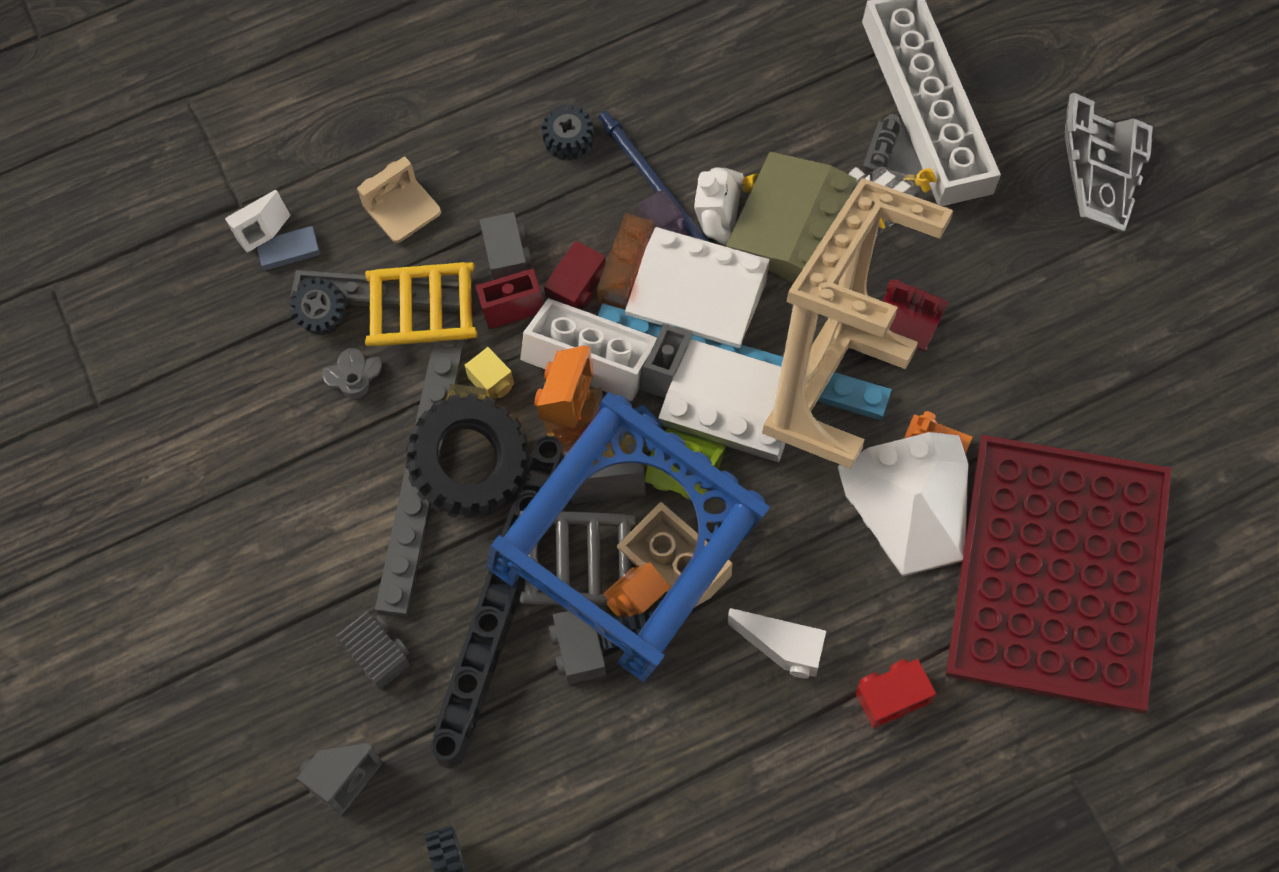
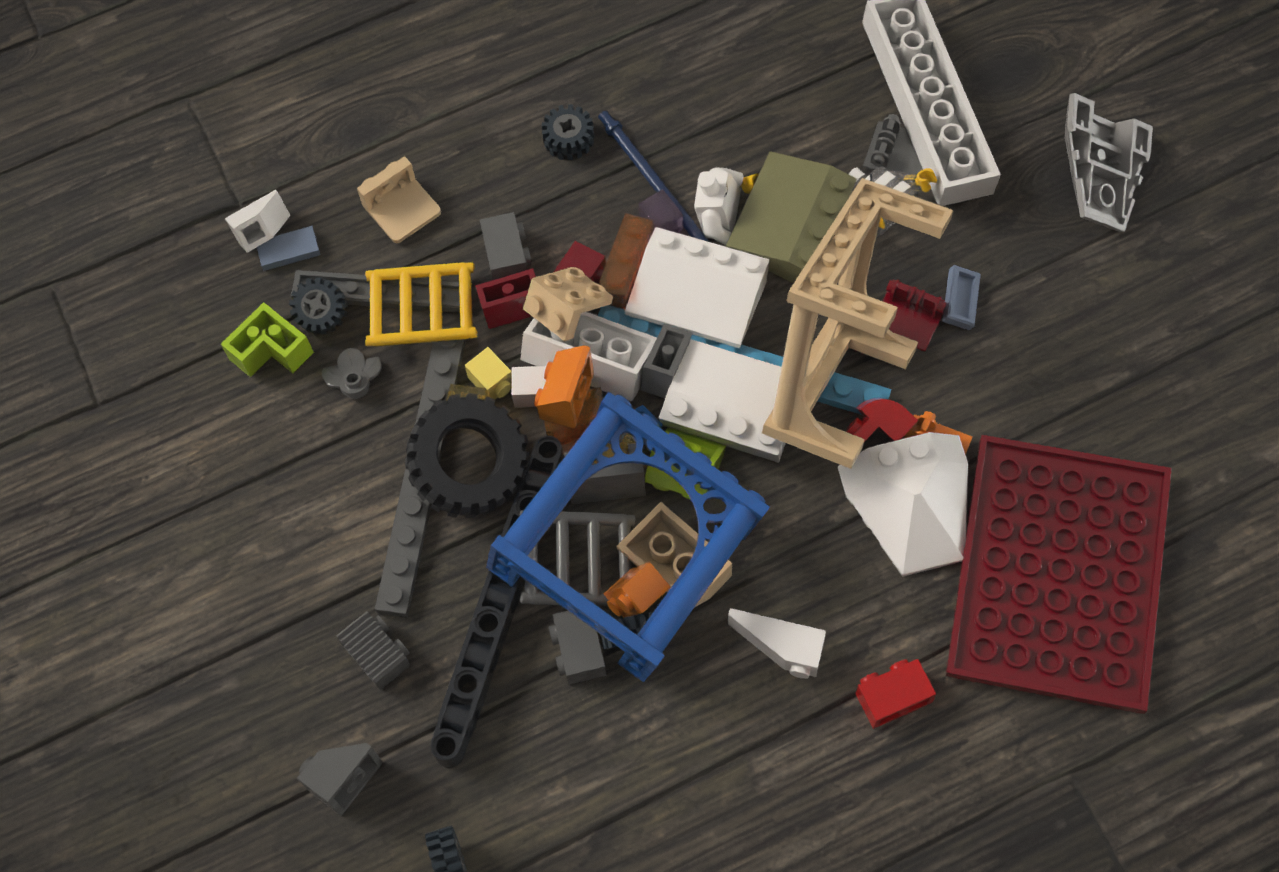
none -> lime brick [221,302,314,377]
none -> white brick [512,366,546,408]
none -> tan bracket [523,267,613,342]
none -> red brick [846,398,918,442]
none -> sand blue tile [942,265,981,330]

